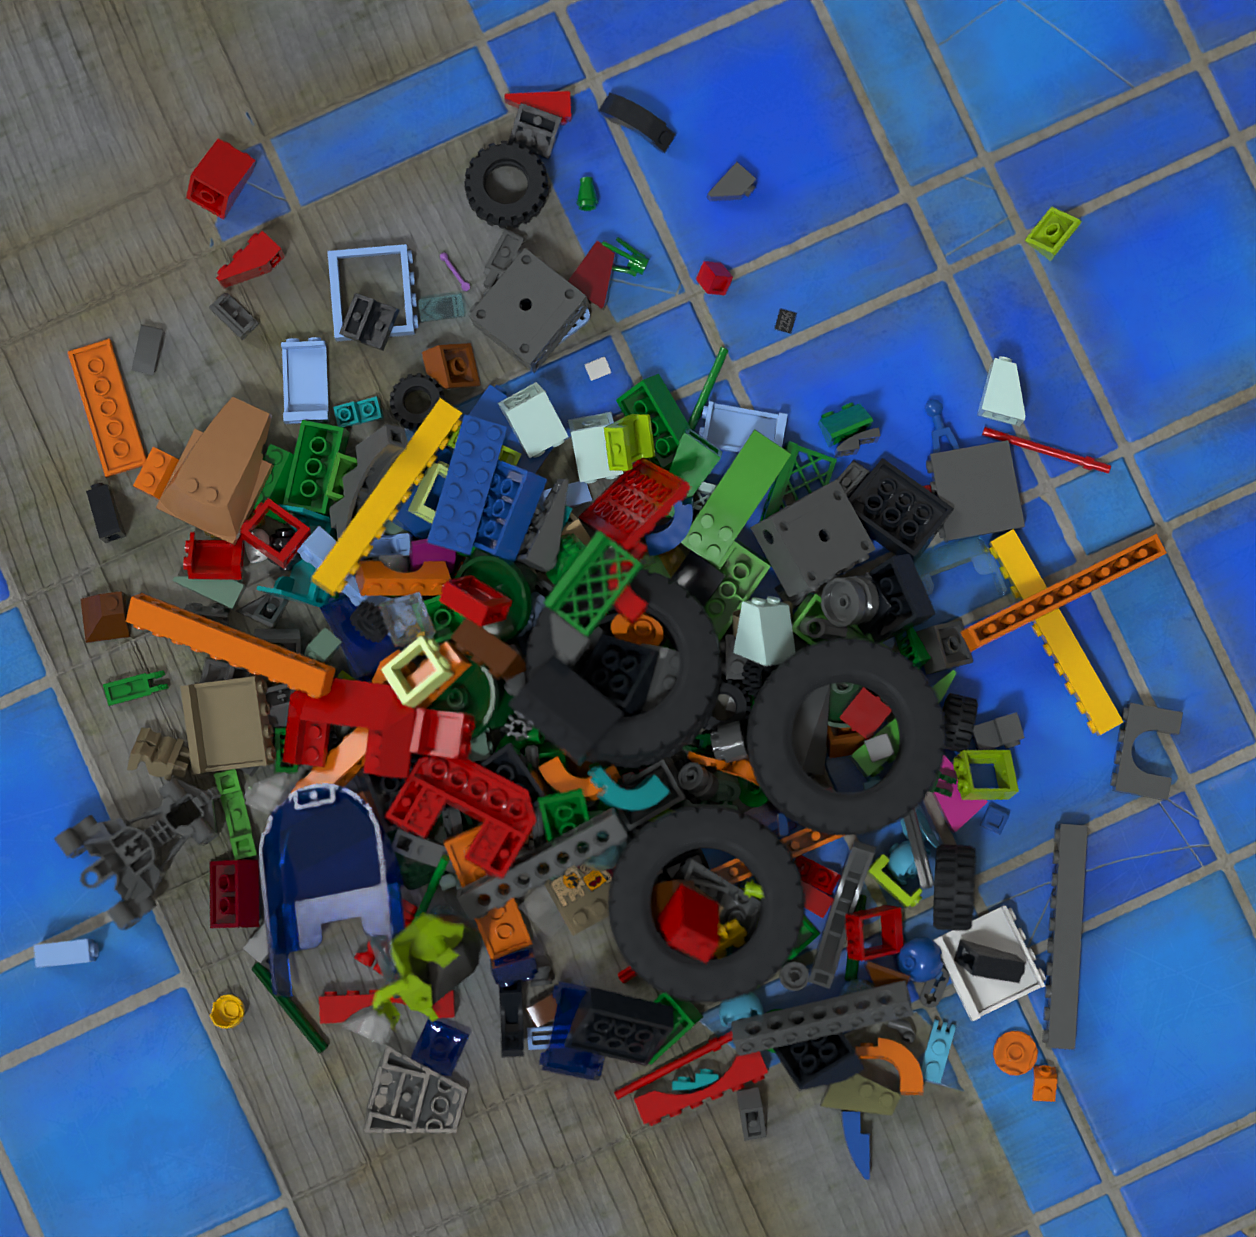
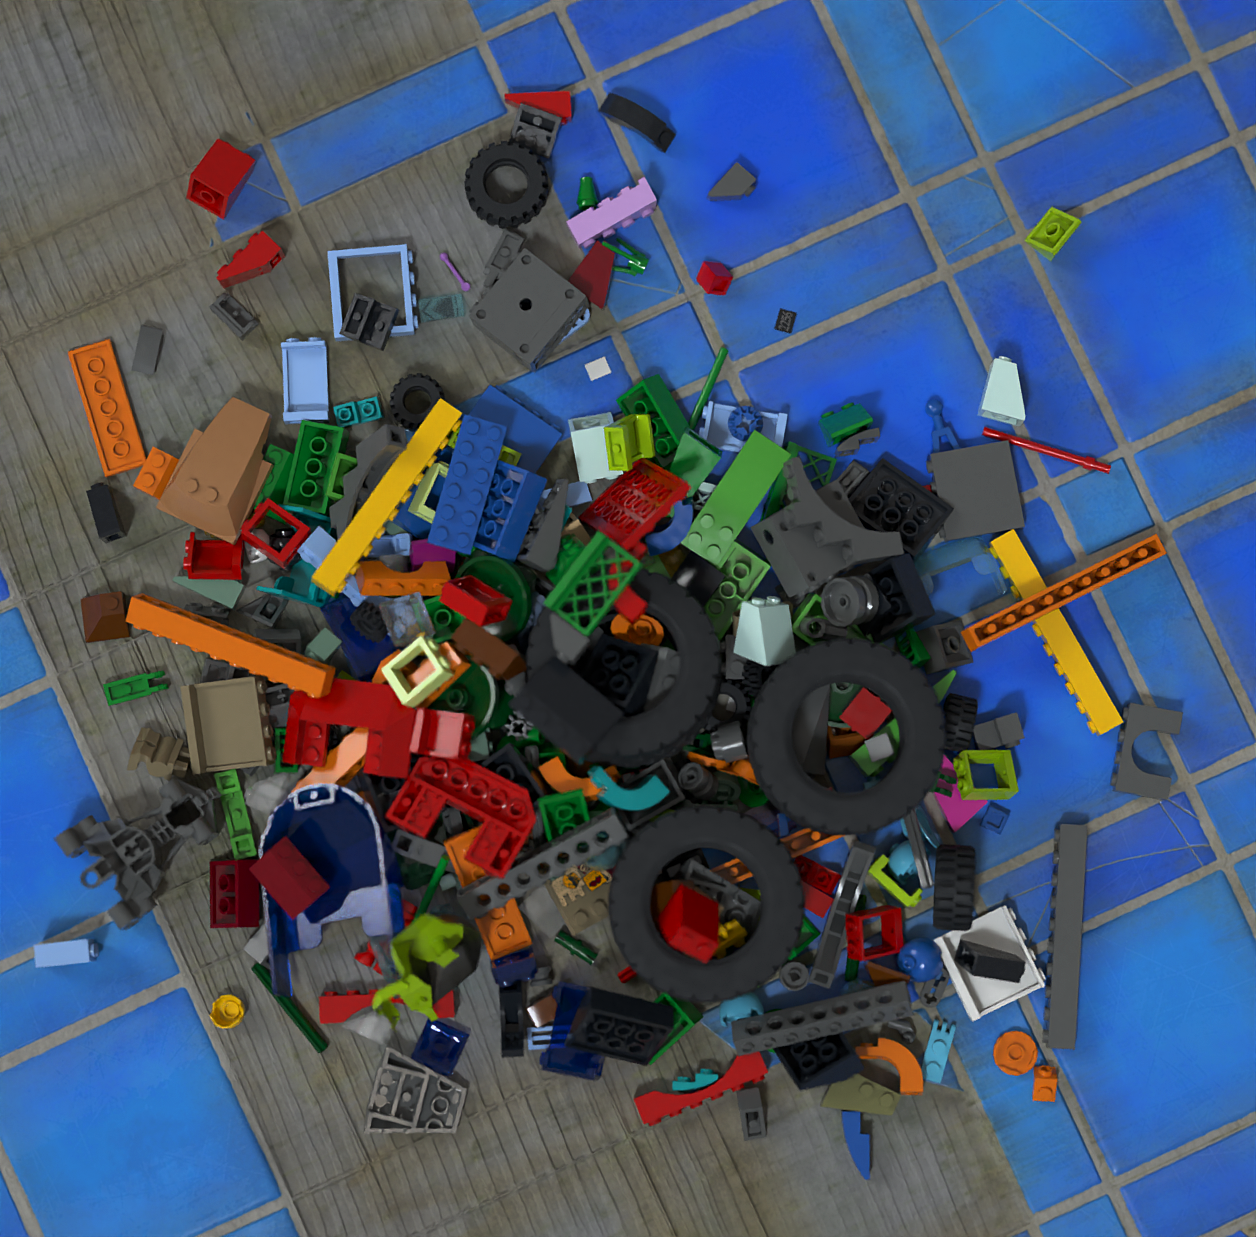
dark orange slope [422,343,480,389] -> none
light aqua slope [498,382,568,458] -> none
red bar [614,1031,733,1100] -> none
lime pin [744,881,763,898] -> none
none -> dark red slope [248,836,330,920]
none -> dark green pin [554,929,598,966]
none -> lavender wedge [566,177,657,249]
none -> blue gear [728,406,763,441]
none -> dark grey arch [783,457,904,566]

